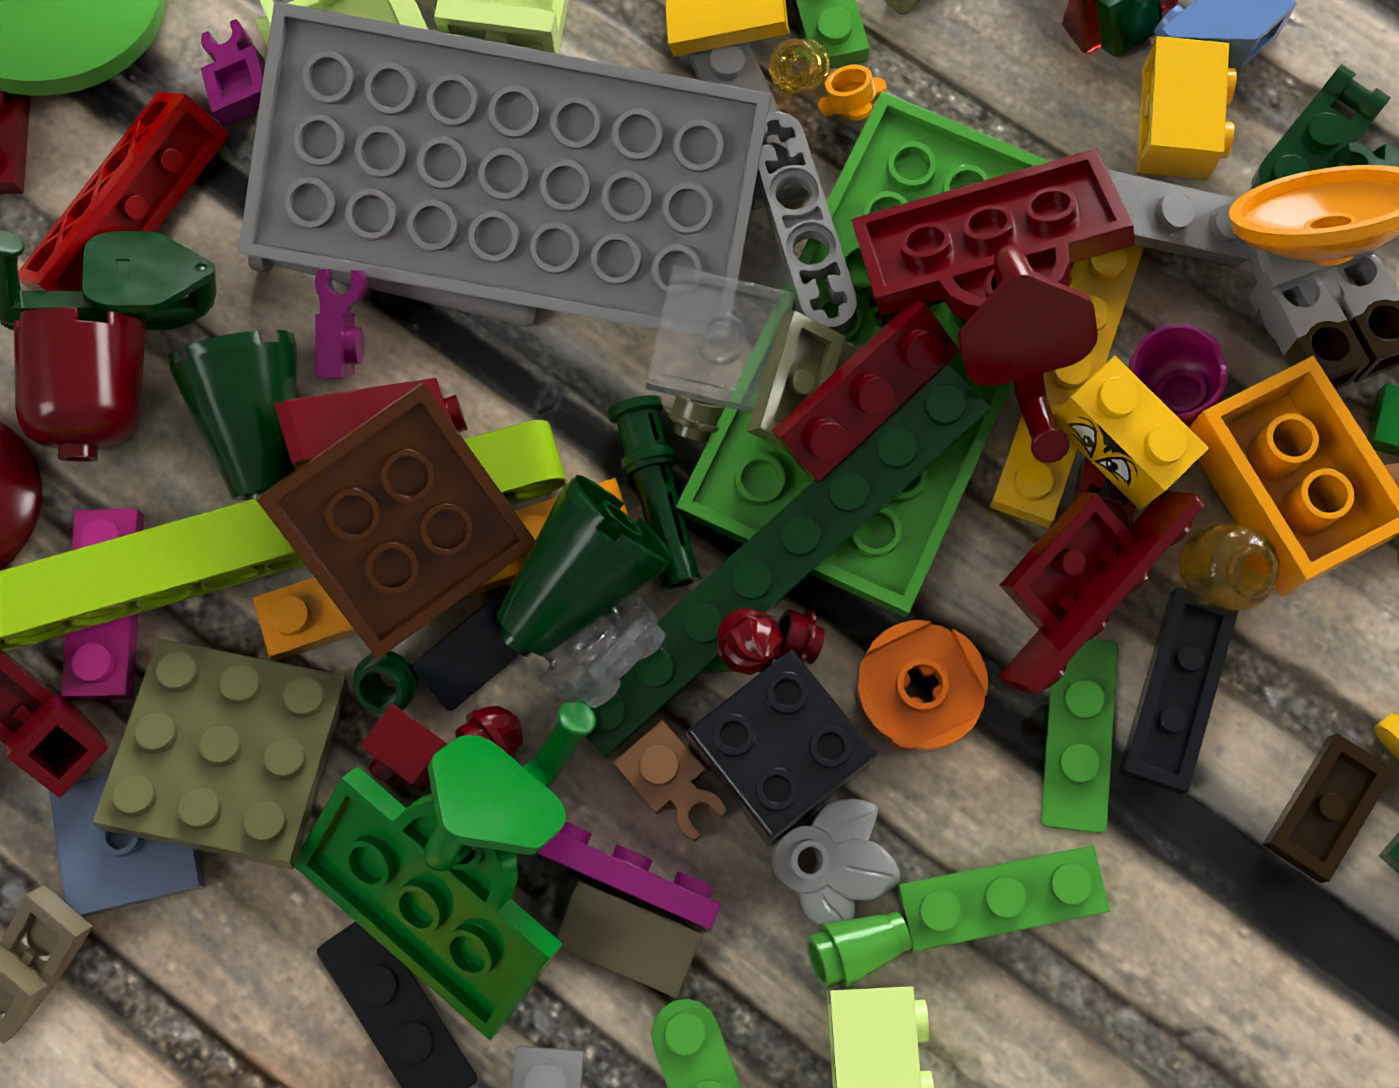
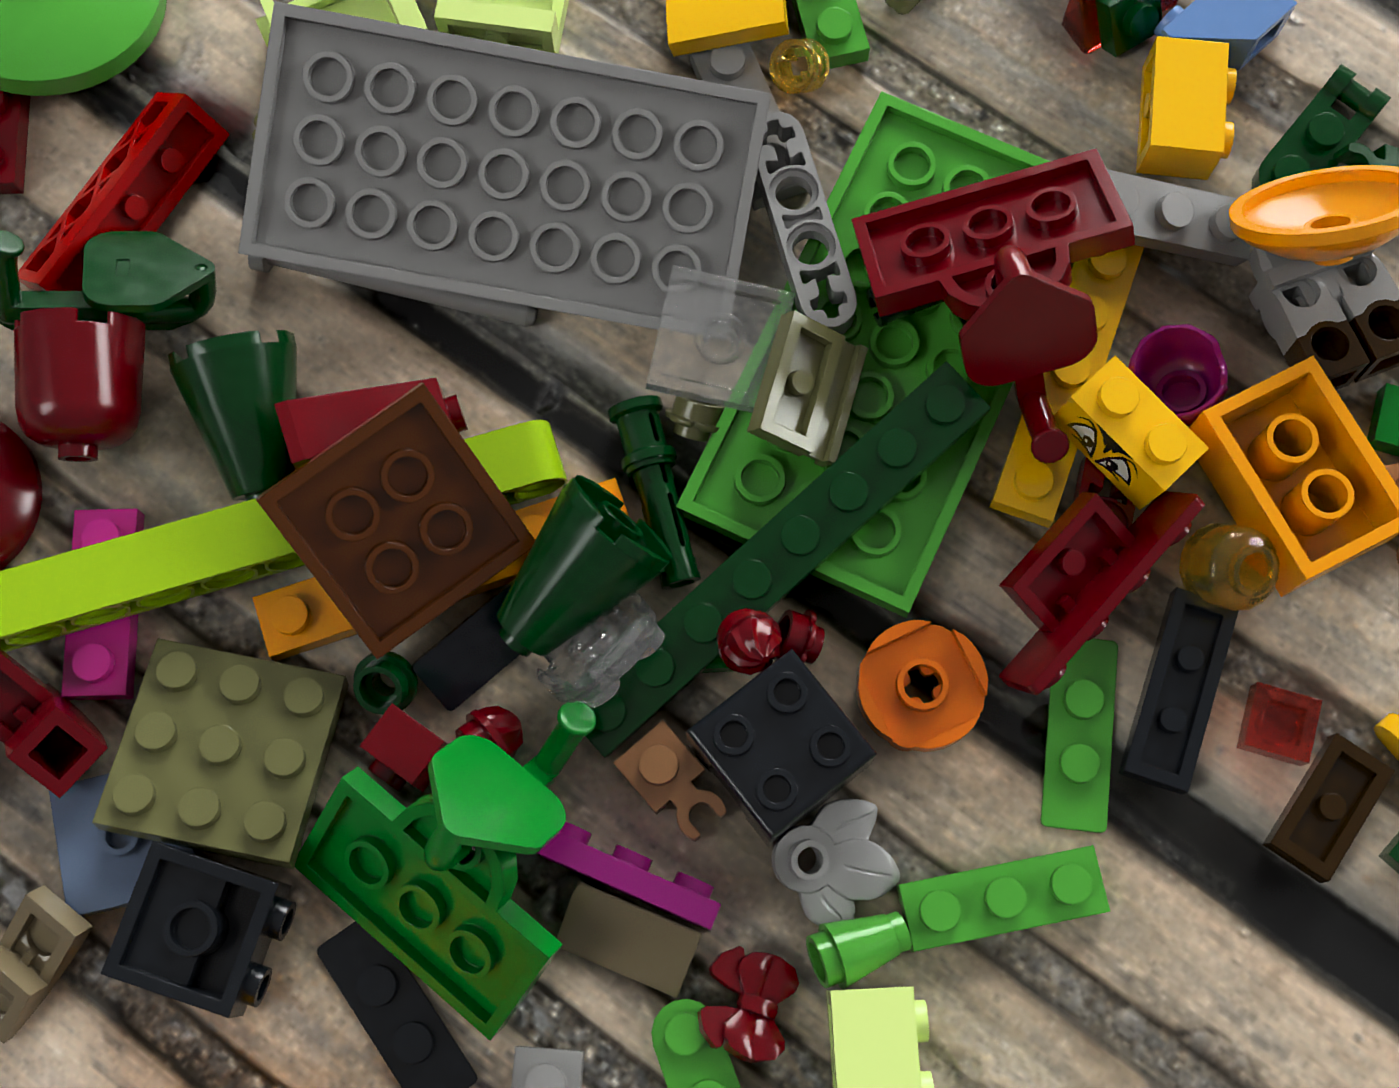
magenta plate [201,19,265,126] -> none
magenta plate [315,269,368,379] -> none
dark red plate [771,299,960,483] -> none
light orange plate [818,65,887,121] -> none
none -> black plate [101,841,296,1018]
none -> dark red piece [697,946,799,1063]
none -> clear red plate [1236,682,1323,766]

